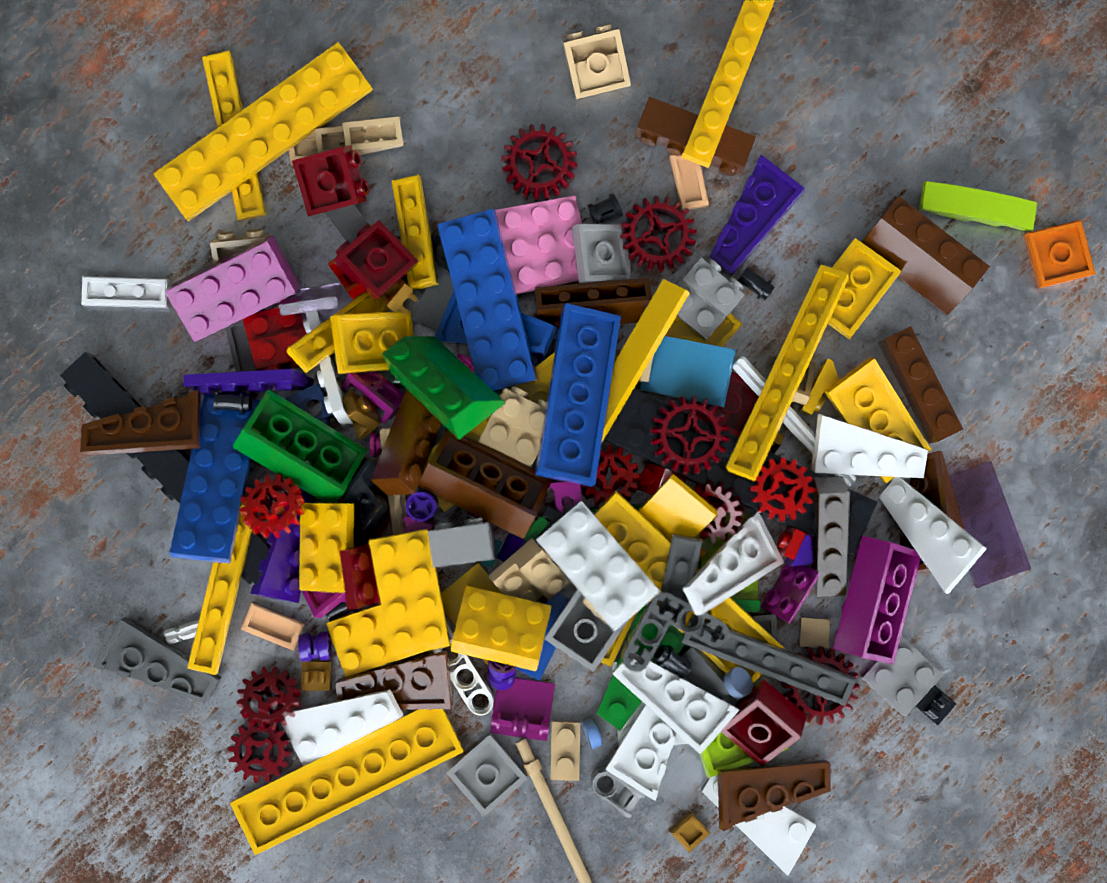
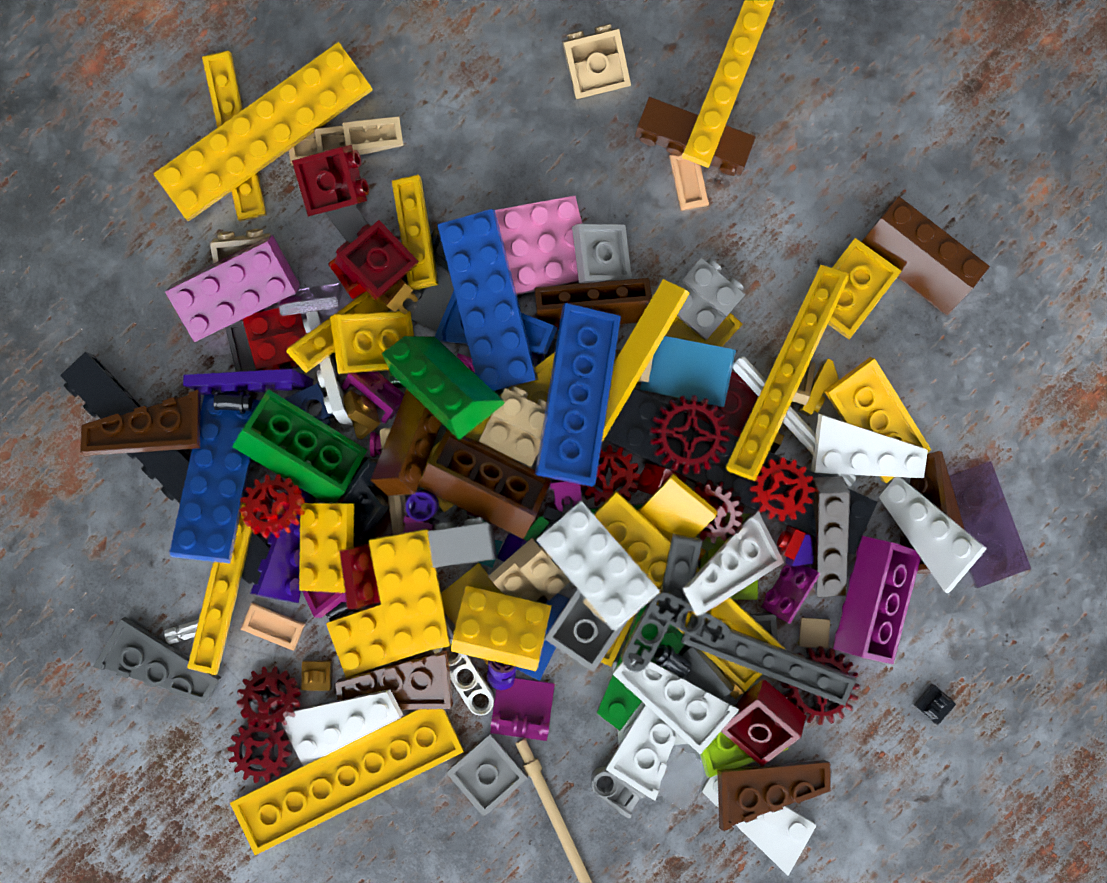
white tile [81,276,170,308] -> none
dark purple wheel [298,631,332,662] -> none
dark red gear [501,124,578,201] -> none
tan plate [550,720,581,781] -> none
medium blue tile [582,718,603,749] -> none
black bush [587,193,623,224] -> none
dark red gear [620,196,697,273] -> none
pearl gold tile [669,810,711,853] -> none
dark purple wing [709,155,805,277] -> none
sand blue tile [724,667,753,698] -> none
green tile [732,598,760,612] -> none
black pin [737,267,775,300] -> none
light grey plate [861,636,944,717] -> none
reddish brown brick [878,326,963,444] -> none
lime slope [919,181,1037,231] -> none
orange tile [1024,220,1096,289] -> none

